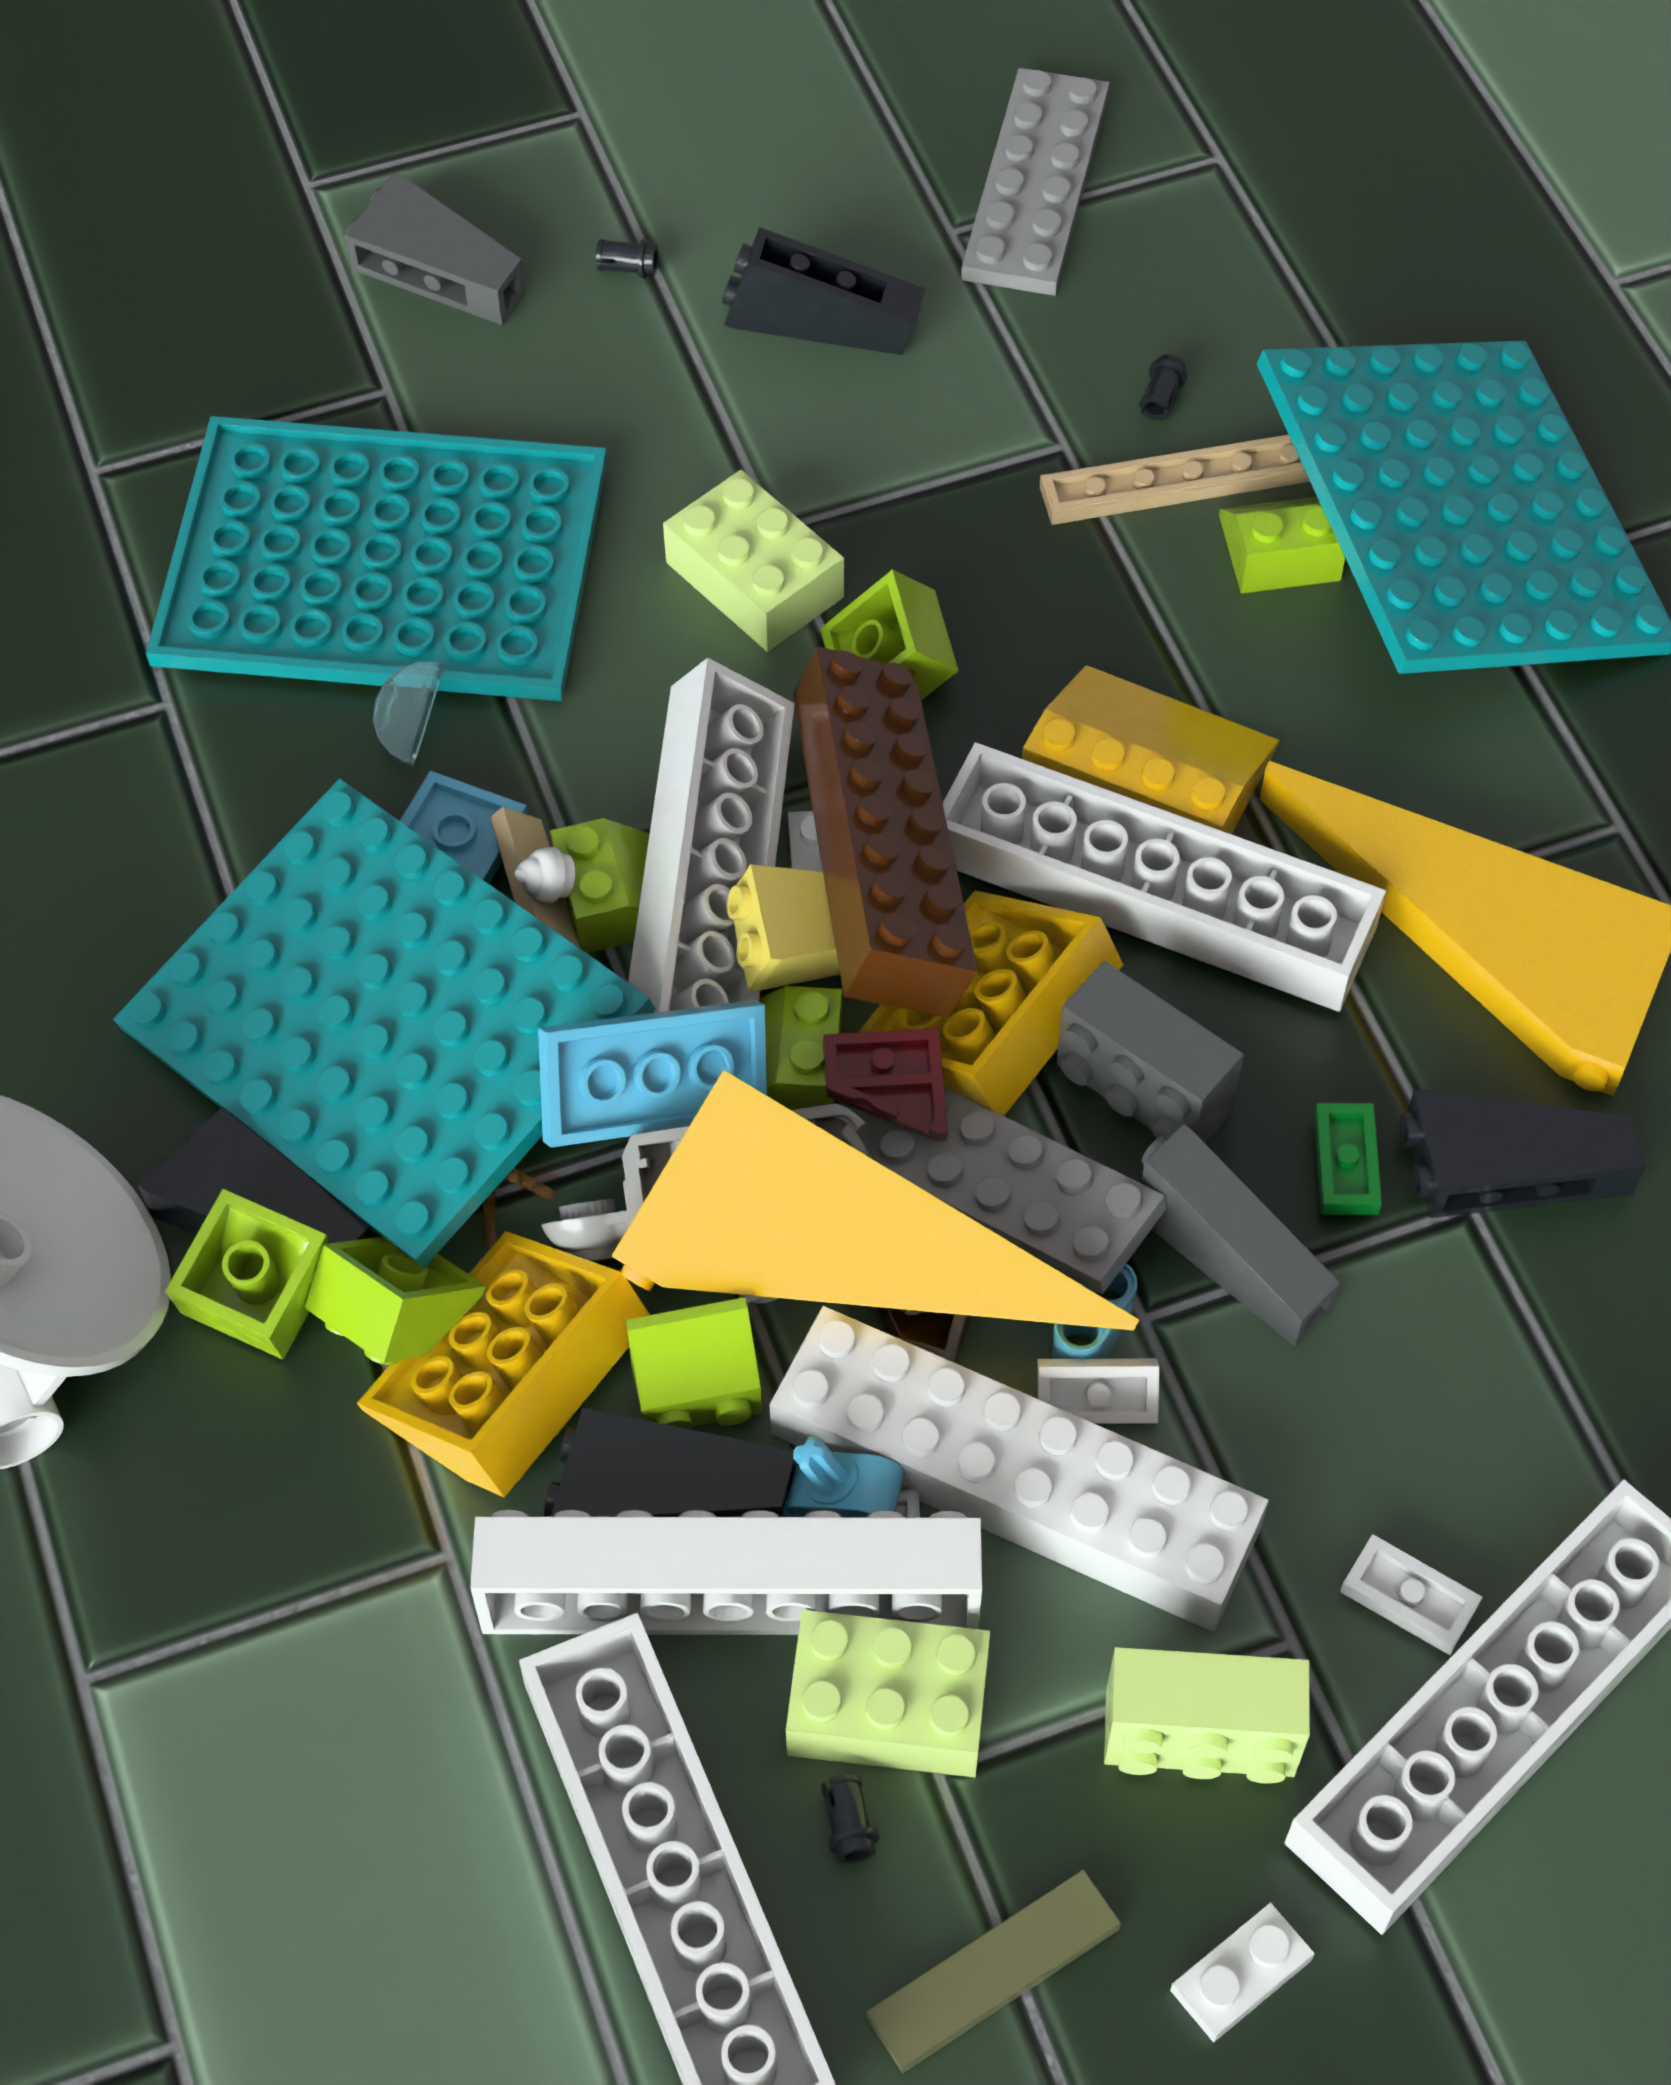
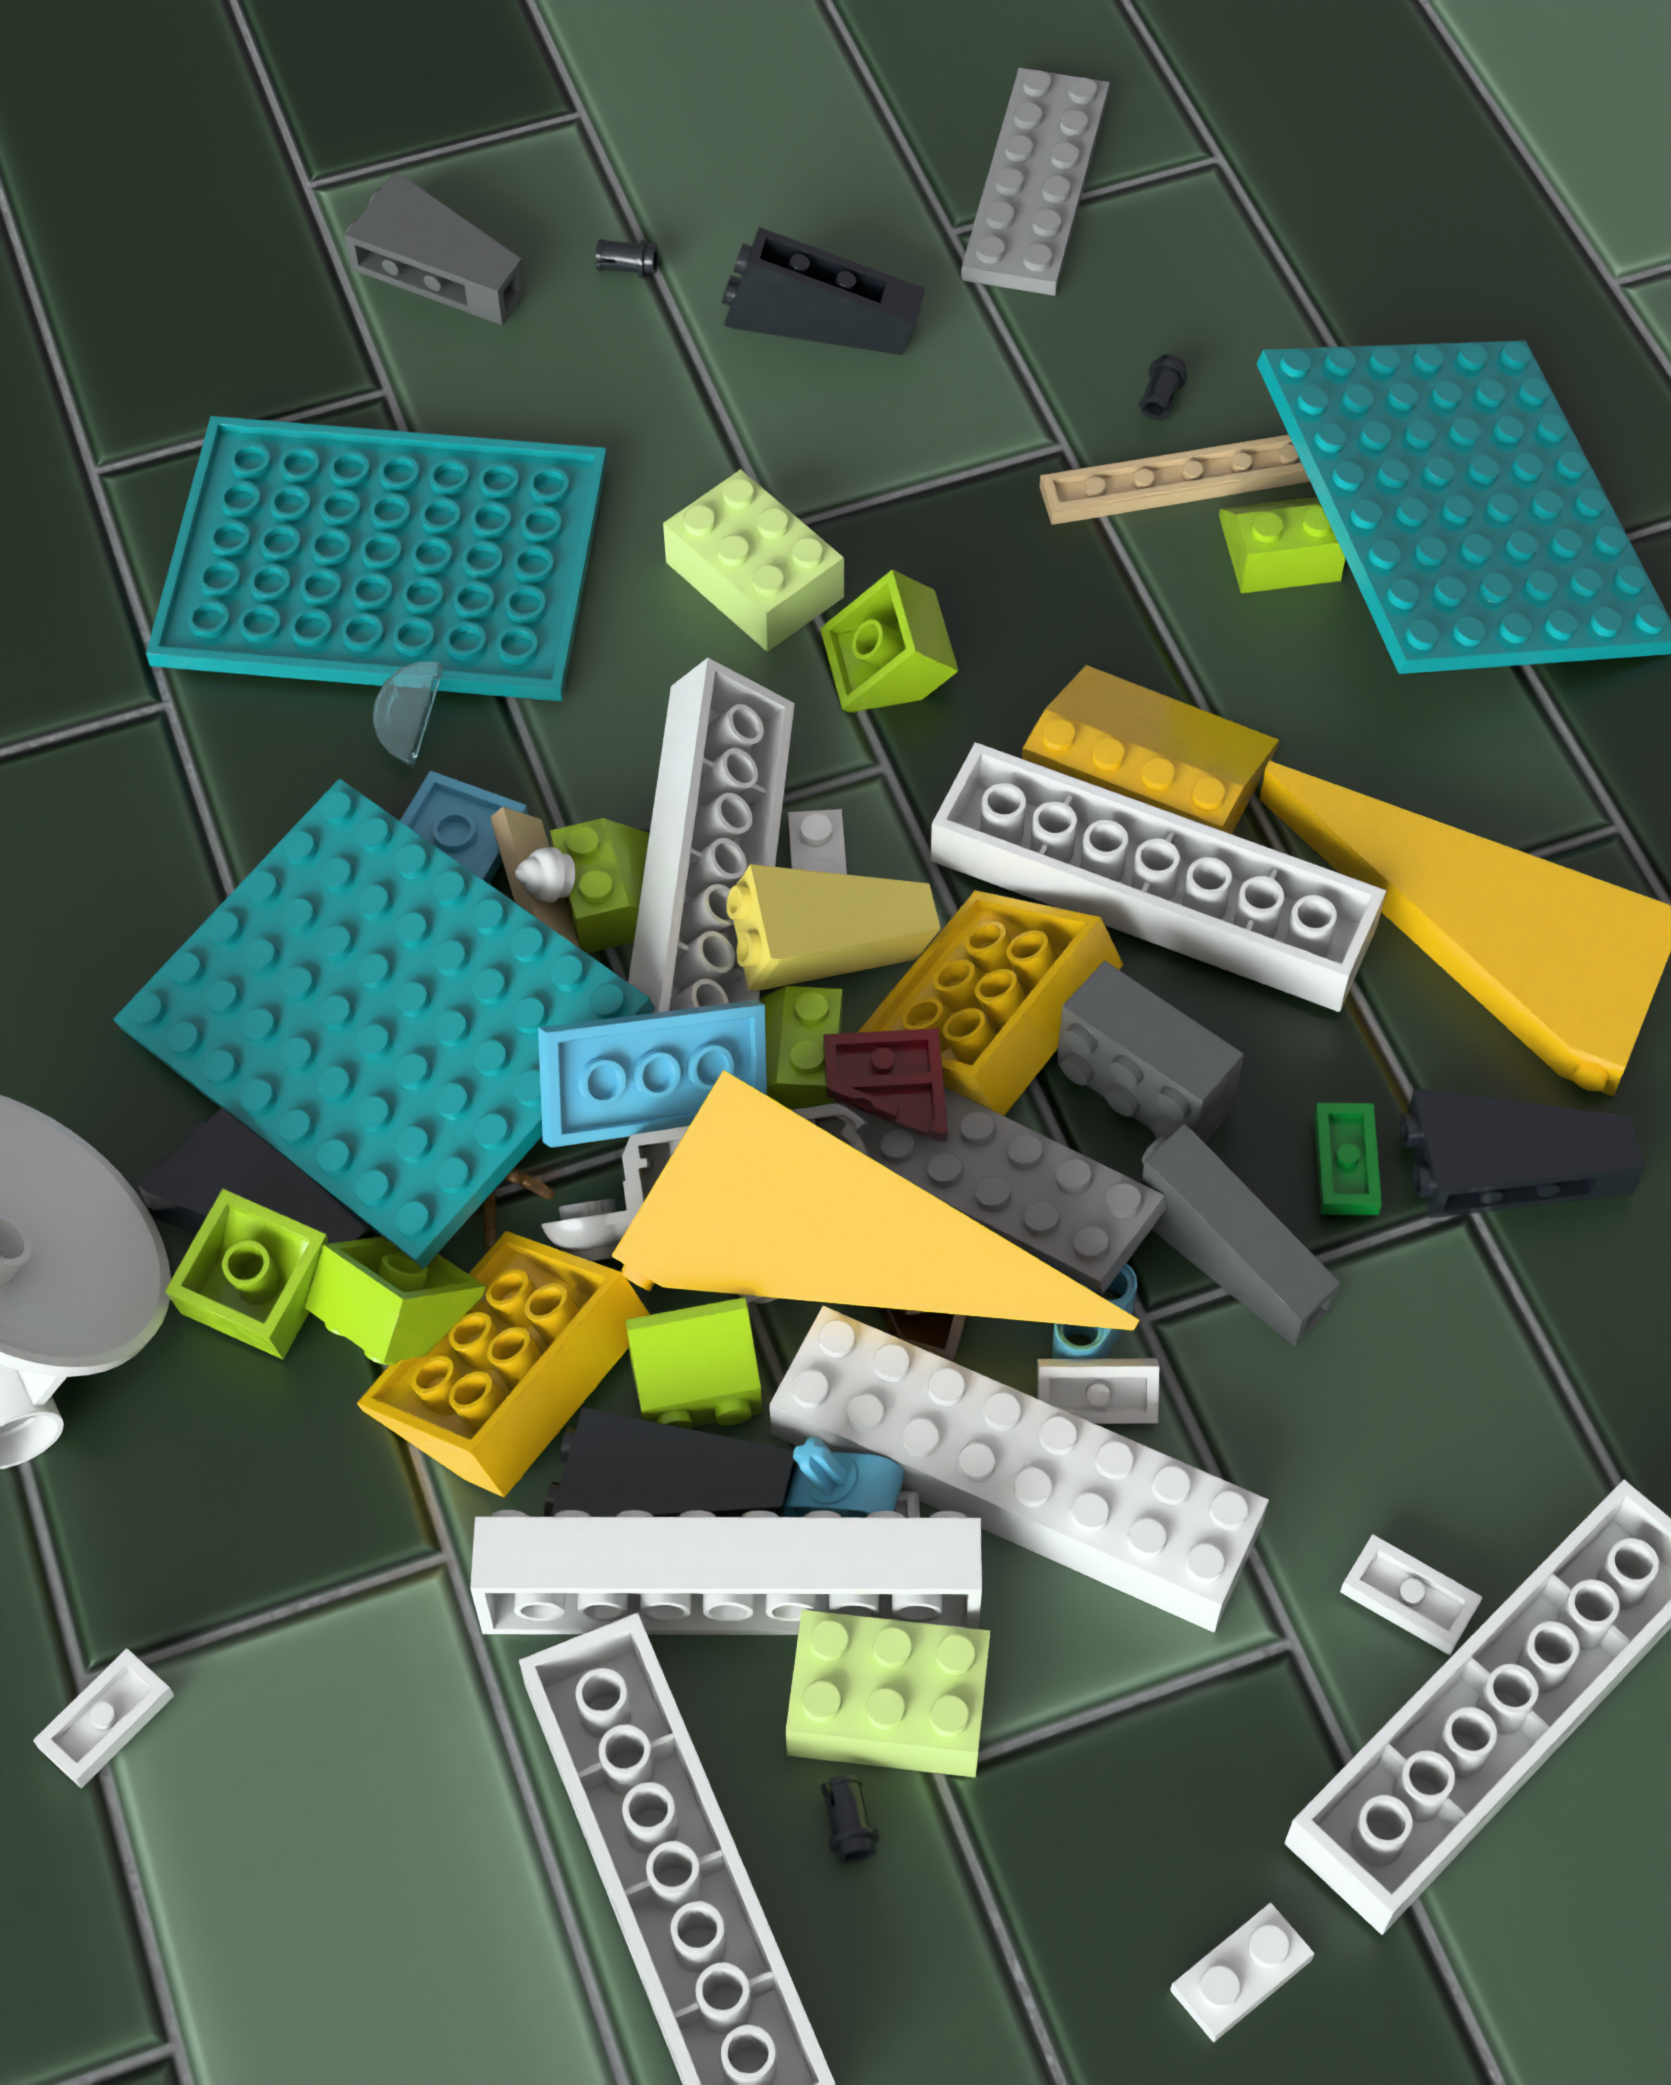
reddish brown brick [793,646,977,1018] -> none
olive tile [866,1869,1121,2074] -> none
yellowish green brick [1104,1647,1310,1783] -> none
none -> white plate [33,1648,174,1789]

